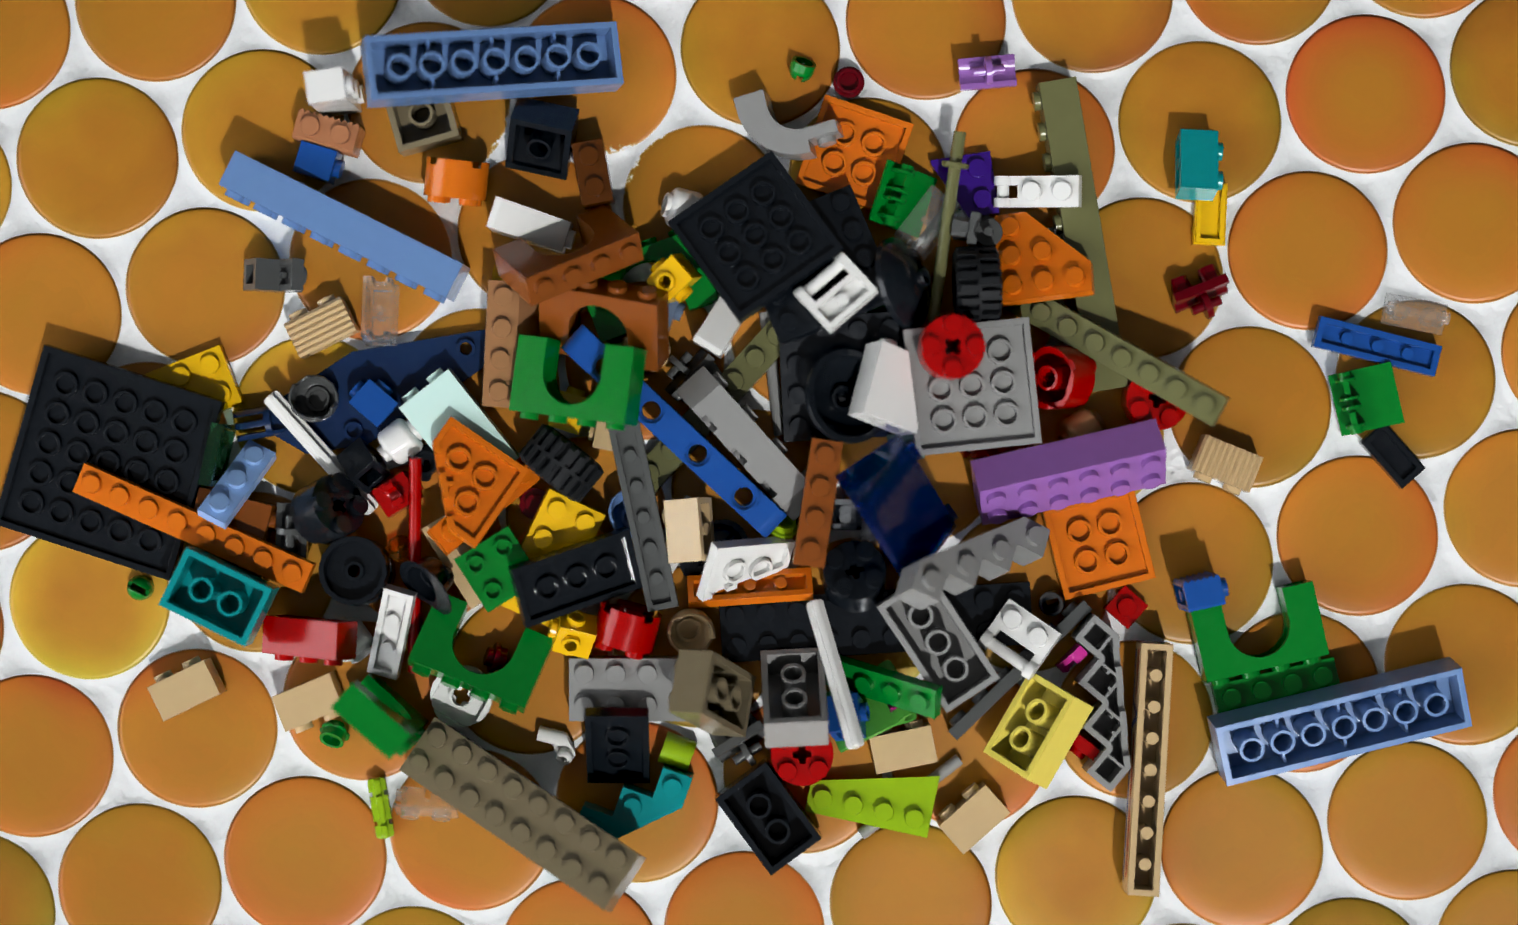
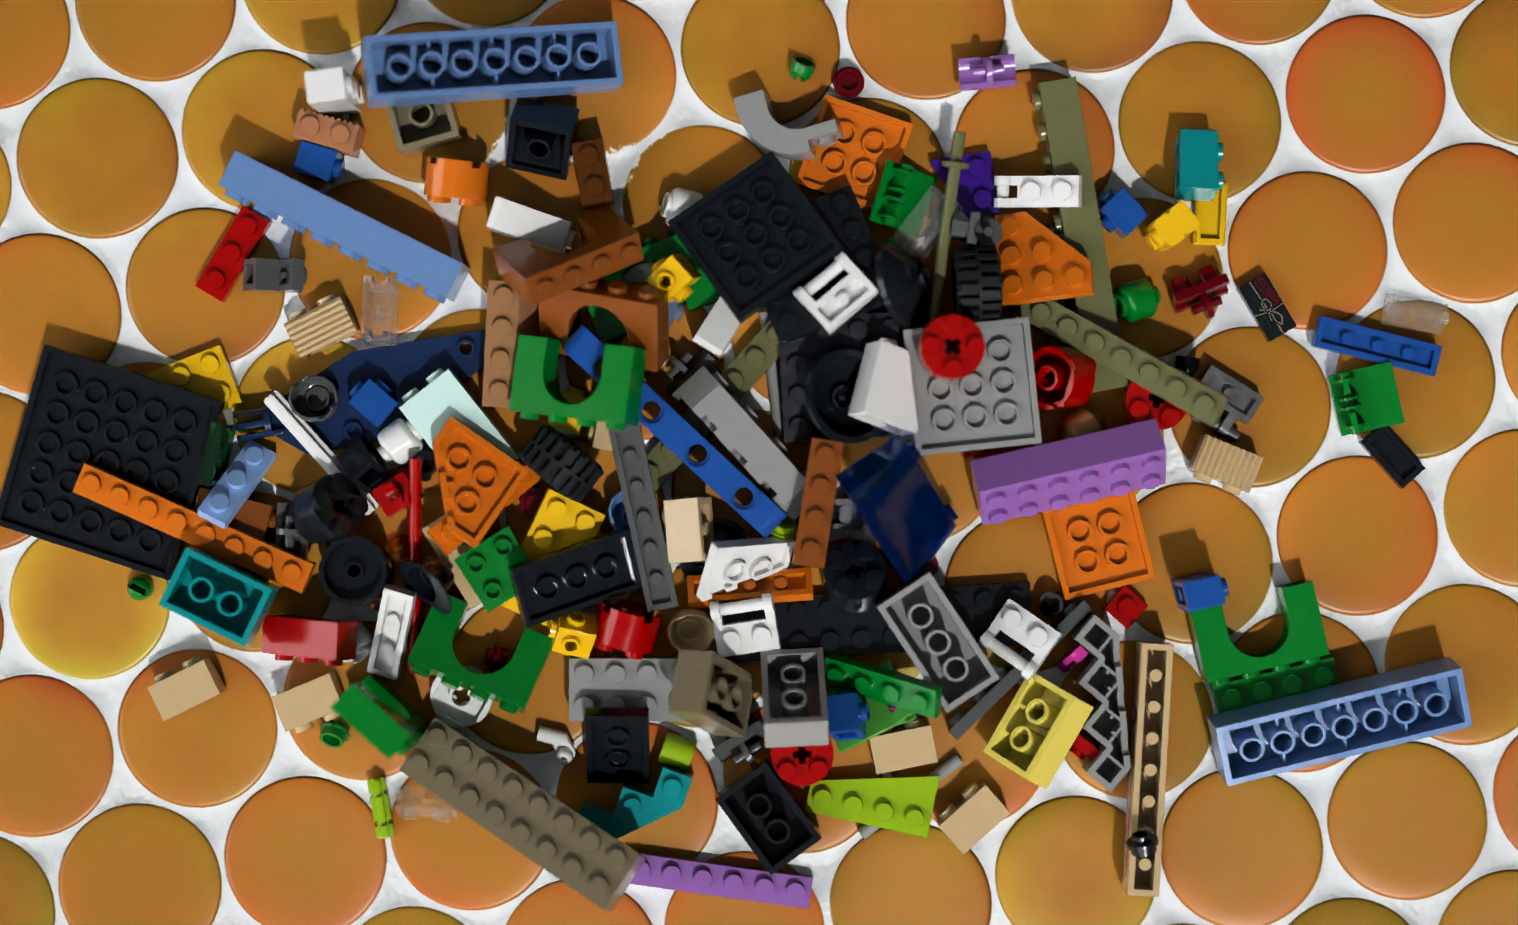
white axle [806,599,865,749] -> none
light grey brick [894,516,1050,610] -> none
none -> red plate [195,206,272,303]
none -> medium lavender plate [630,851,813,909]
none -> white plate [709,593,781,657]
none -> blue brick [1098,188,1149,239]
none -> green head [1113,278,1161,322]
none -> black plate [1126,830,1159,857]
none -> yellow brick [1144,201,1200,252]
none -> black hinge [1174,355,1201,377]
none -> flat silver plate [1186,364,1264,443]
none -> black tile [1236,272,1297,342]

